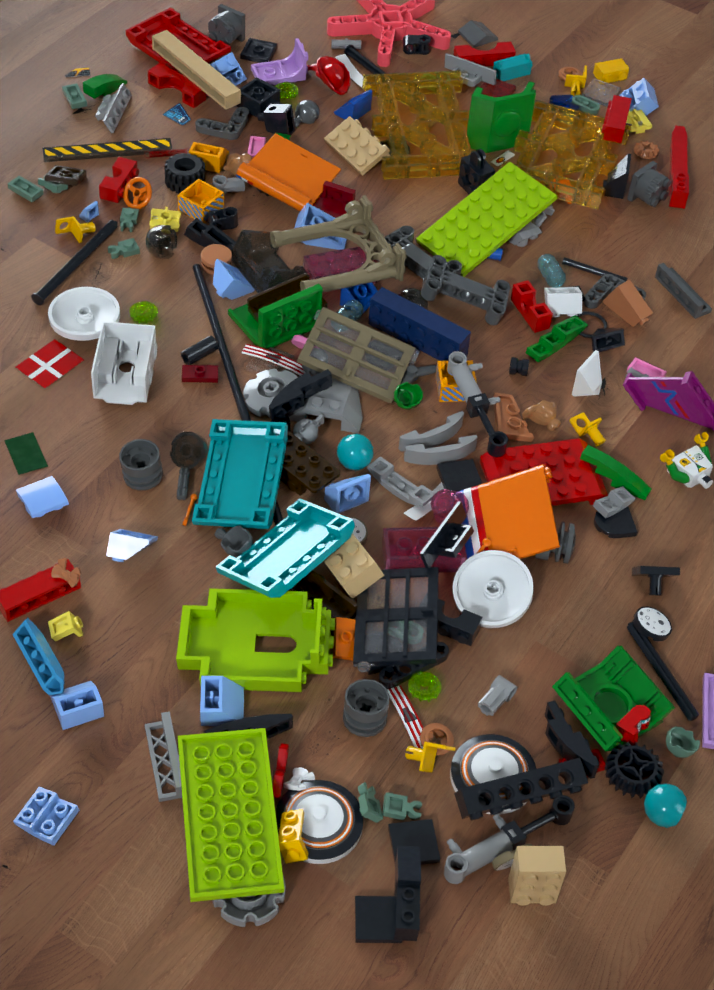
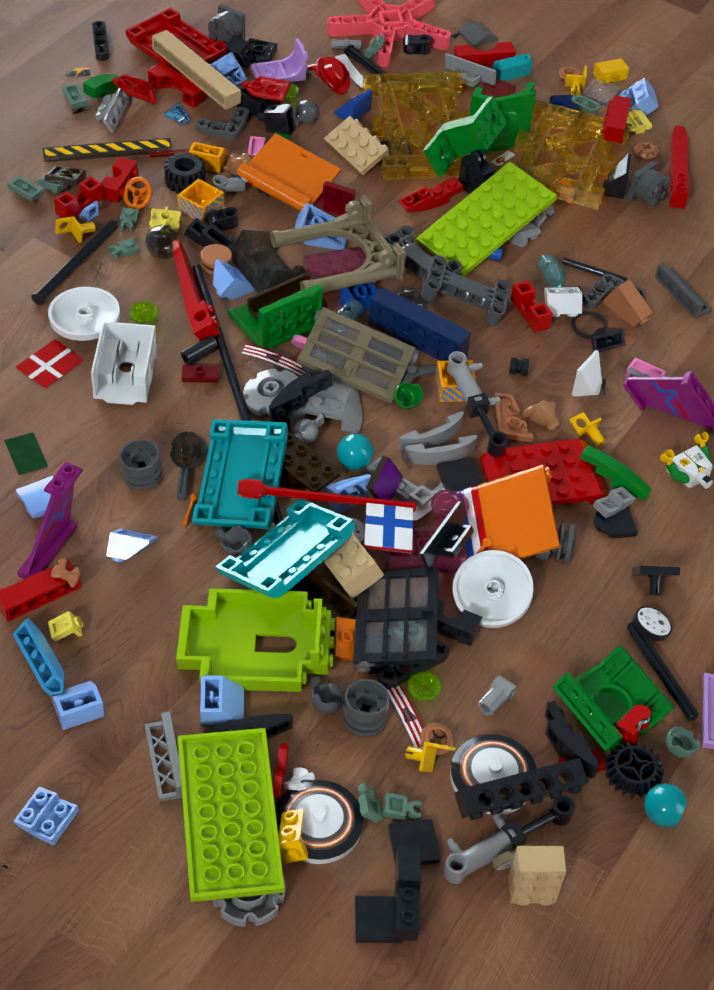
green slope [526,315,588,362] -> none
none -> magenta piece [17,462,83,579]
none -> red arch [54,176,104,218]
none -> black beam [92,21,109,61]
none -> red tile [112,74,157,104]
none -> red piece [172,239,220,341]
none -> black brick [225,34,256,68]
none -> flag [237,478,417,553]
none -> red tile [242,76,291,103]
none -> dark grey hair [309,677,344,714]
none -> sand green plate [364,34,384,60]
none -> dark purple tile [366,456,403,500]
none -> red slope [398,176,463,212]
none -> green bracket [423,96,507,177]

